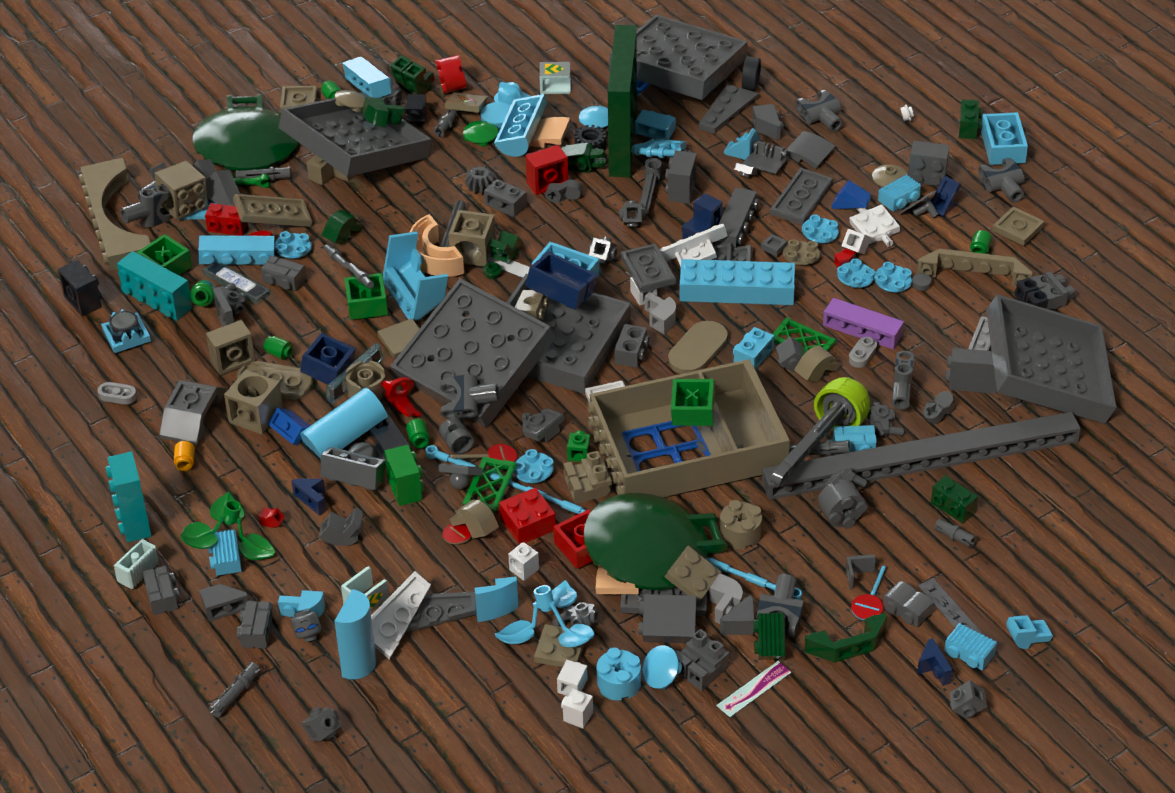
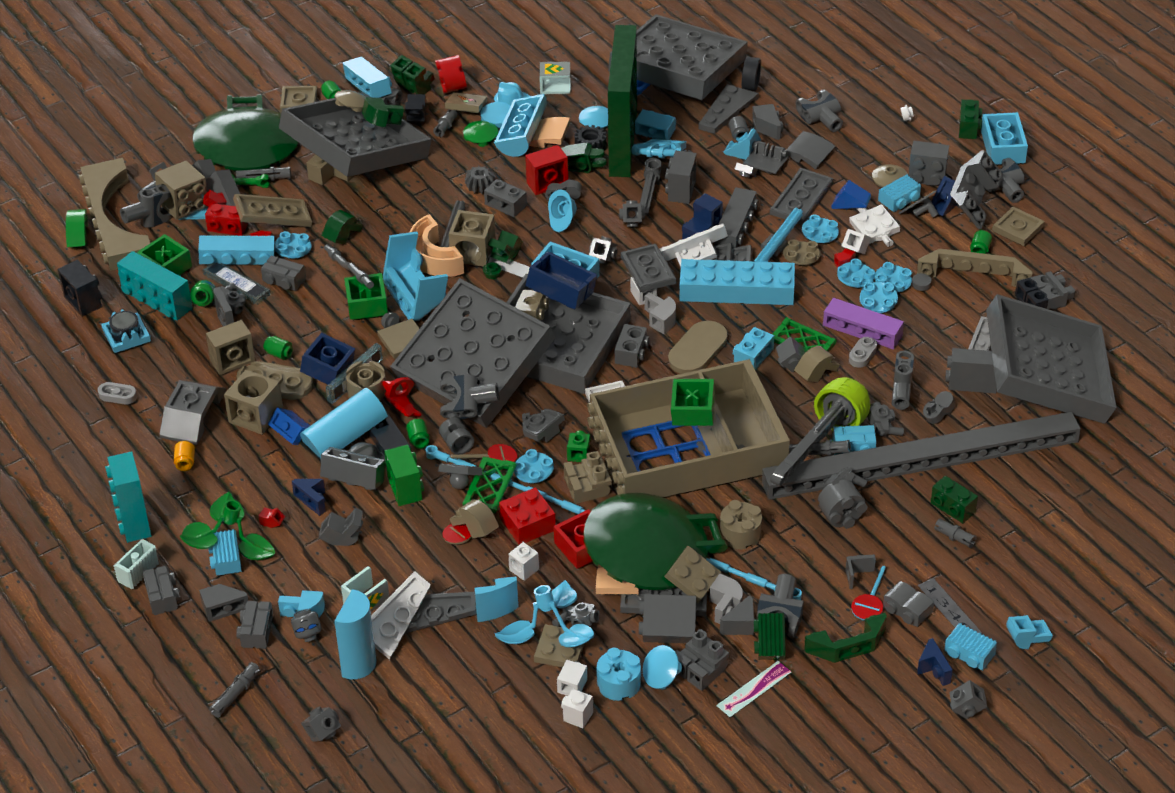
none -> green brick [66,209,88,247]
none -> red piece [203,190,227,207]
none -> dark grey plate [381,312,399,328]
none -> medium azure piece [548,189,577,232]
none -> dark grey brick [728,116,749,141]
none -> medium azure axle [754,208,803,262]
none -> medium azure dish [860,282,898,313]
none -> dark grey slope [950,150,1003,230]

